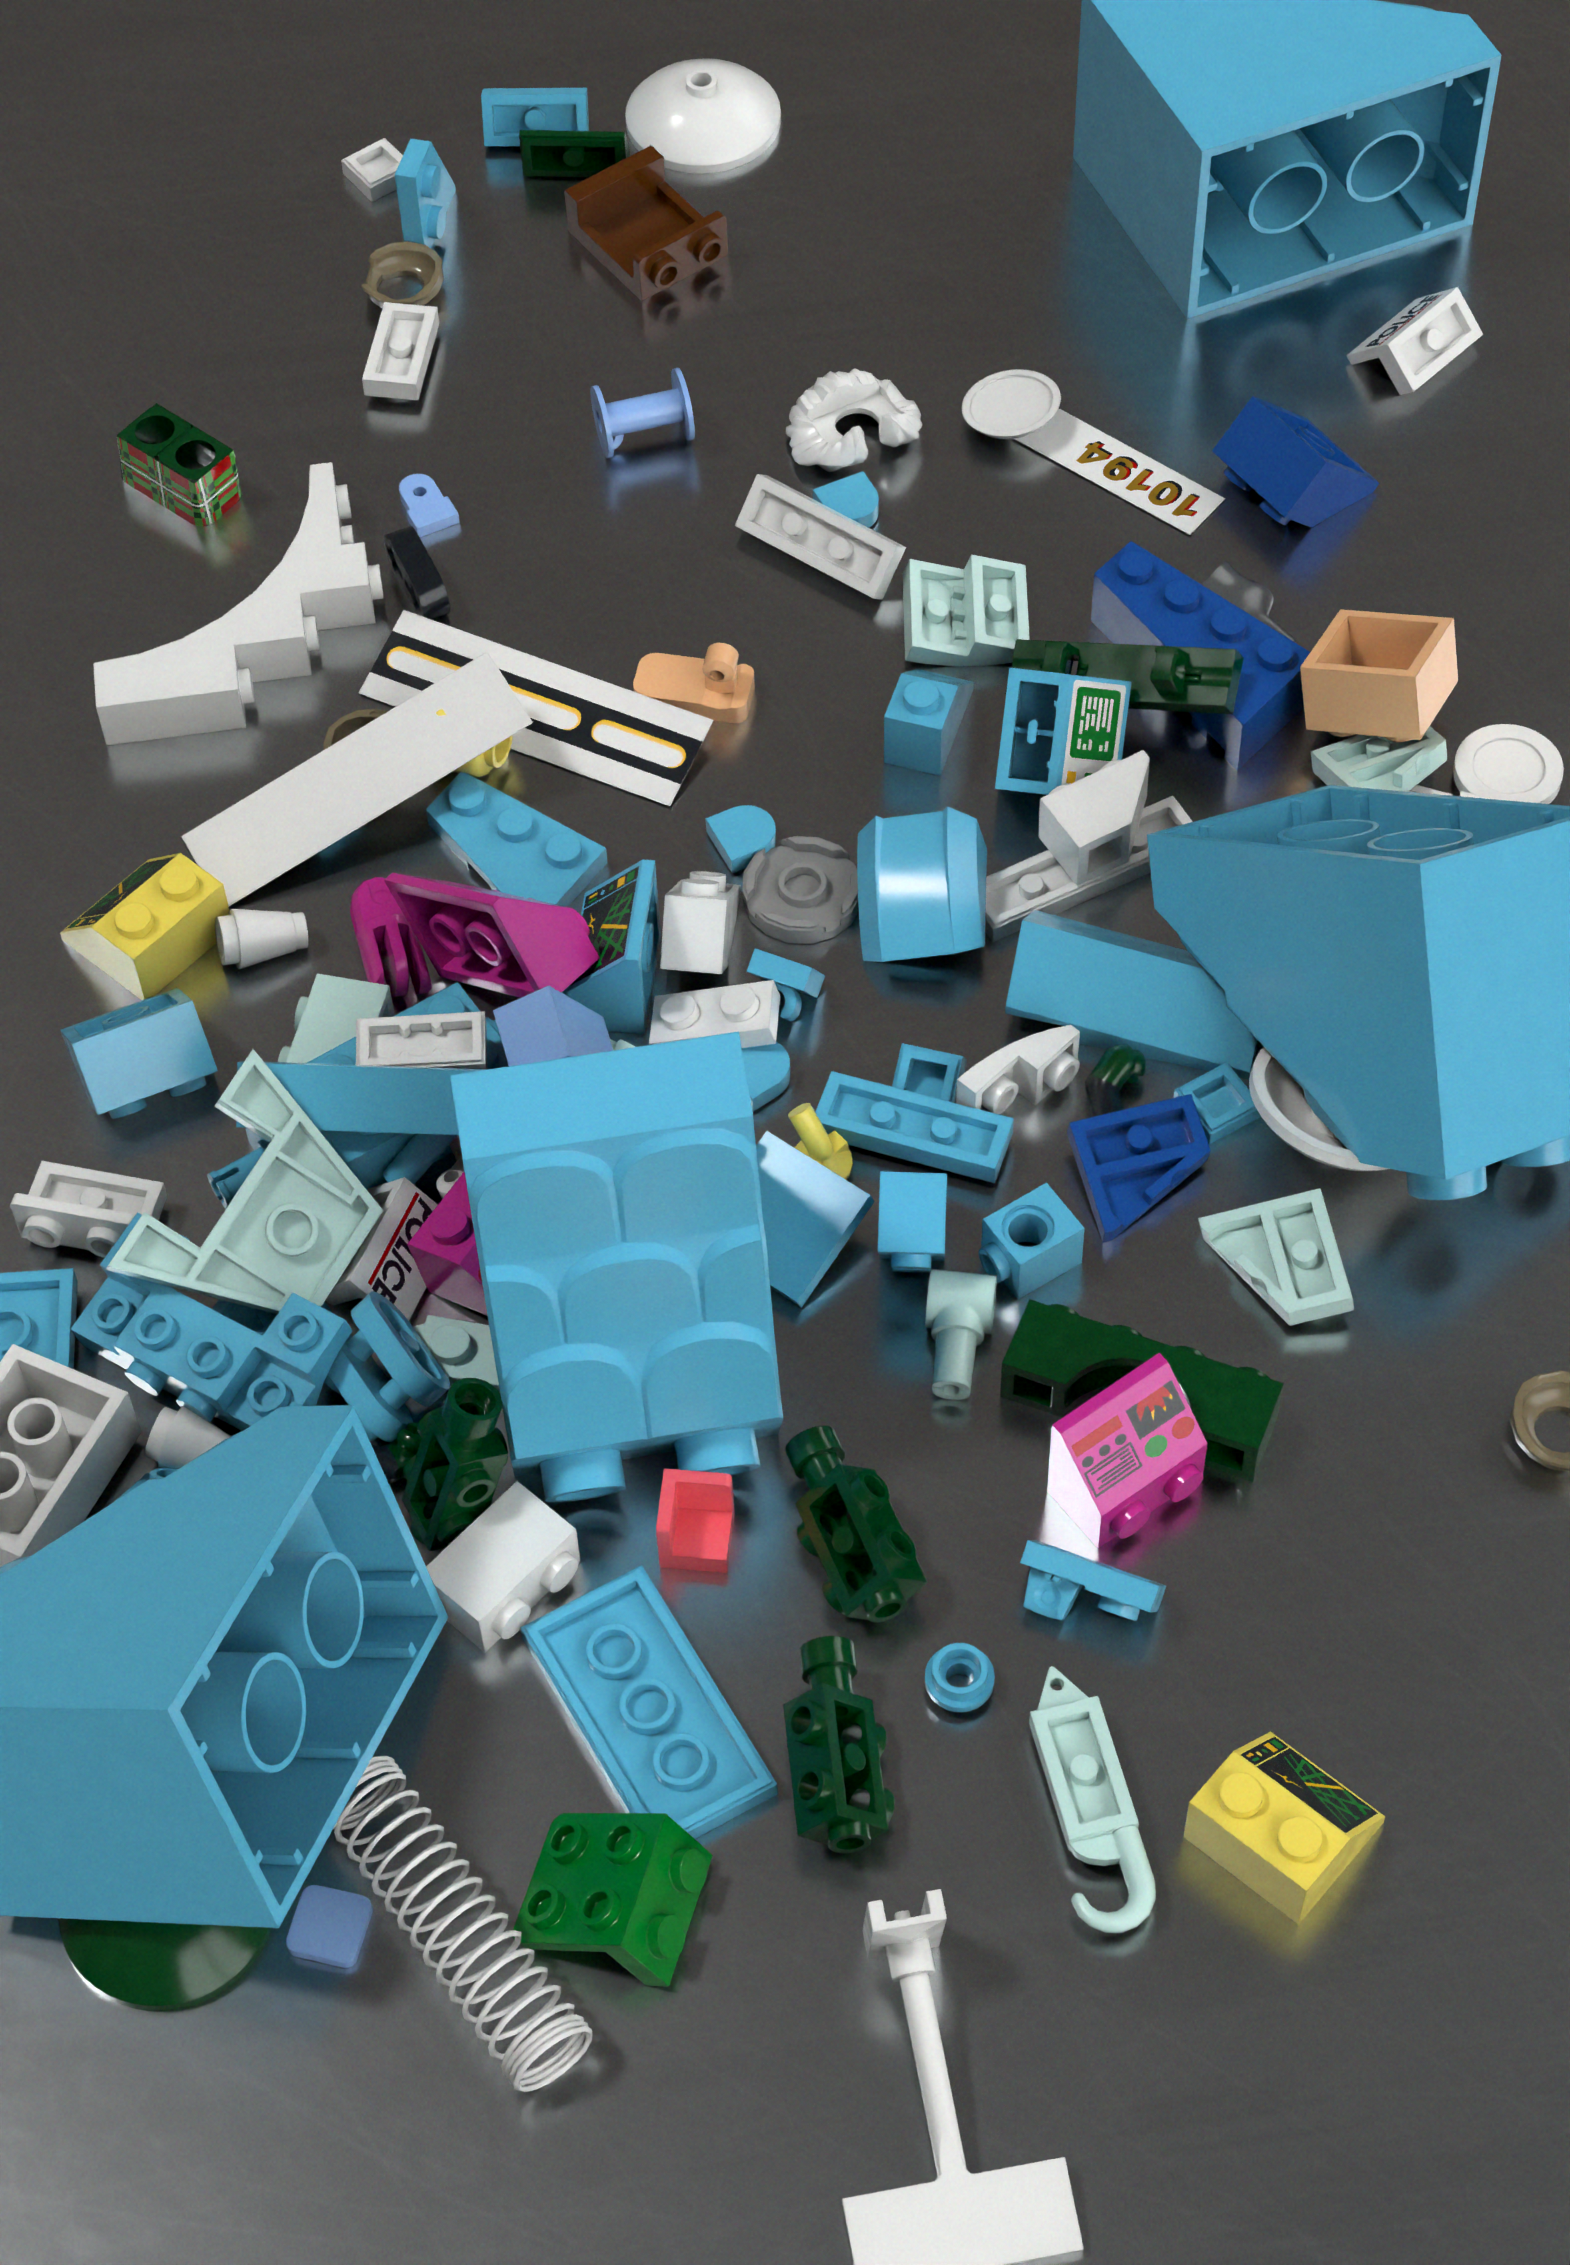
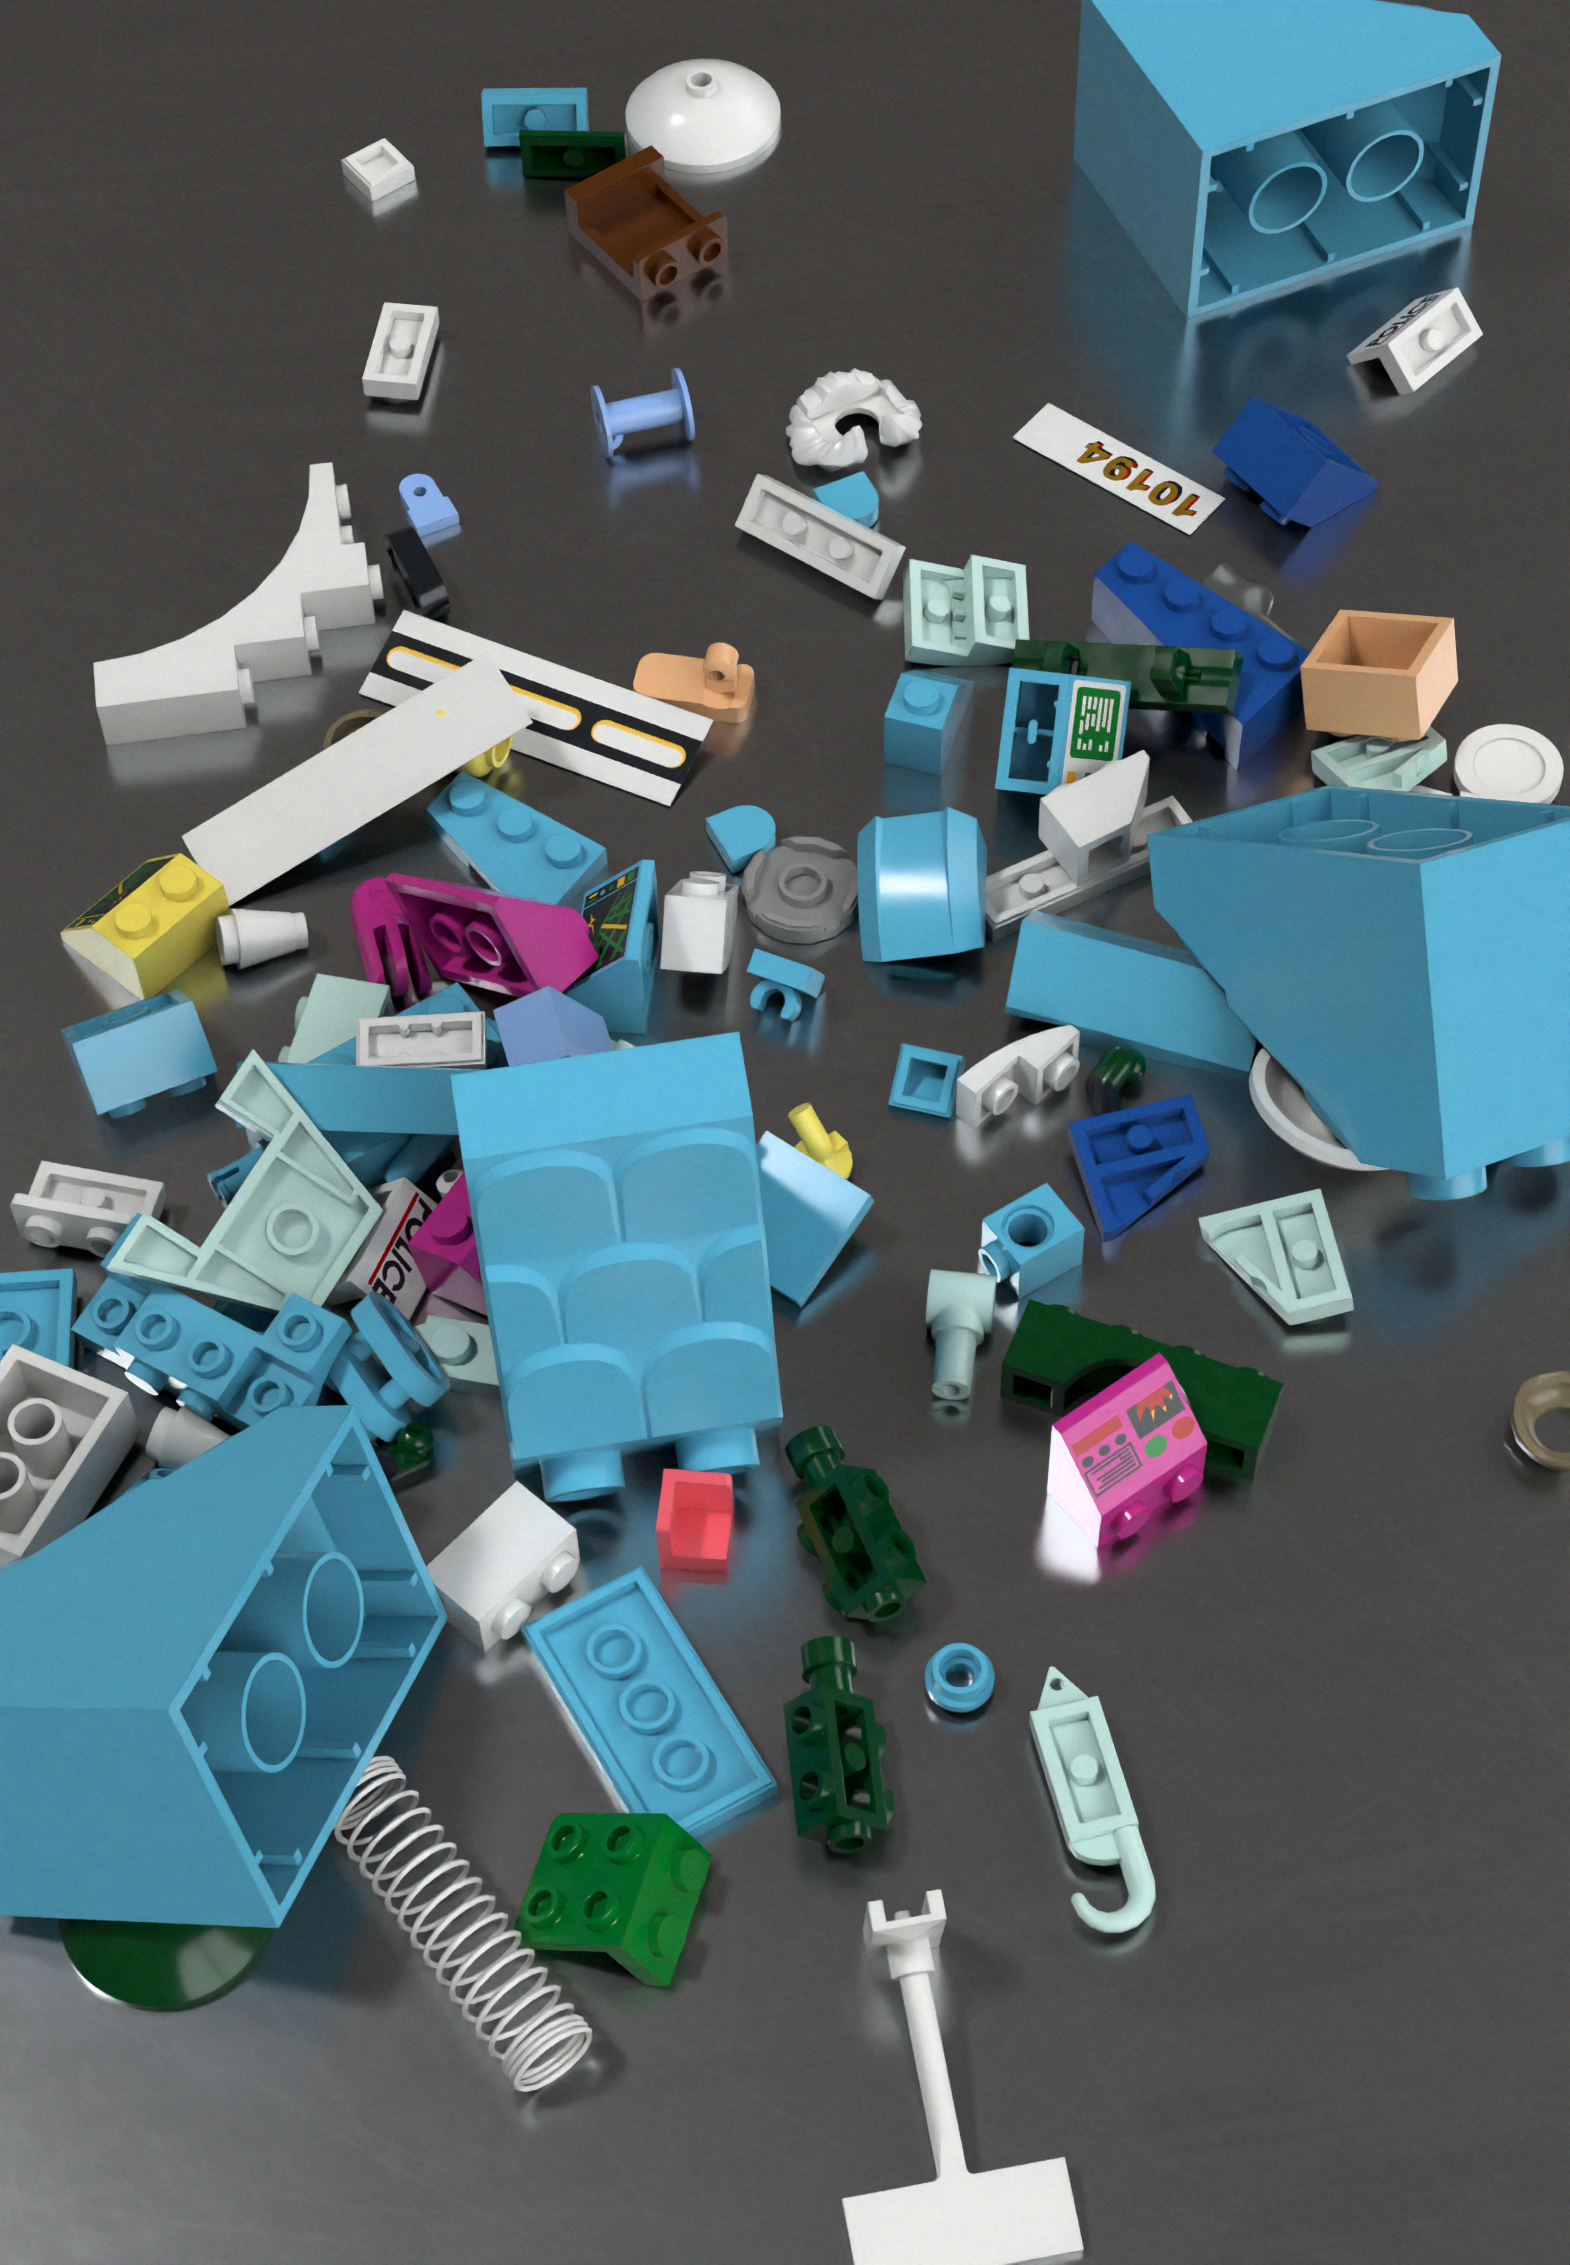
piece [117,403,242,526] -> none
light blue piece [286,1885,373,1968] -> none
dark tan piece [361,241,444,308] -> none
medium azure wing [395,138,456,248] -> none
dark green brick [402,1378,508,1552] -> none
white plate [649,980,780,1048] -> none
medium azure tile [742,1042,791,1112] -> none
medium azure plate [815,1071,1014,1183] -> none
medium azure brick [878,1171,947,1272] -> none
white piece [962,369,1061,439] -> none
medium azure hinge [1020,1540,1166,1621] -> none
medium azure tile [1174,1062,1261,1144] -> none
light yellow slope [1183,1731,1385,1925] -> none

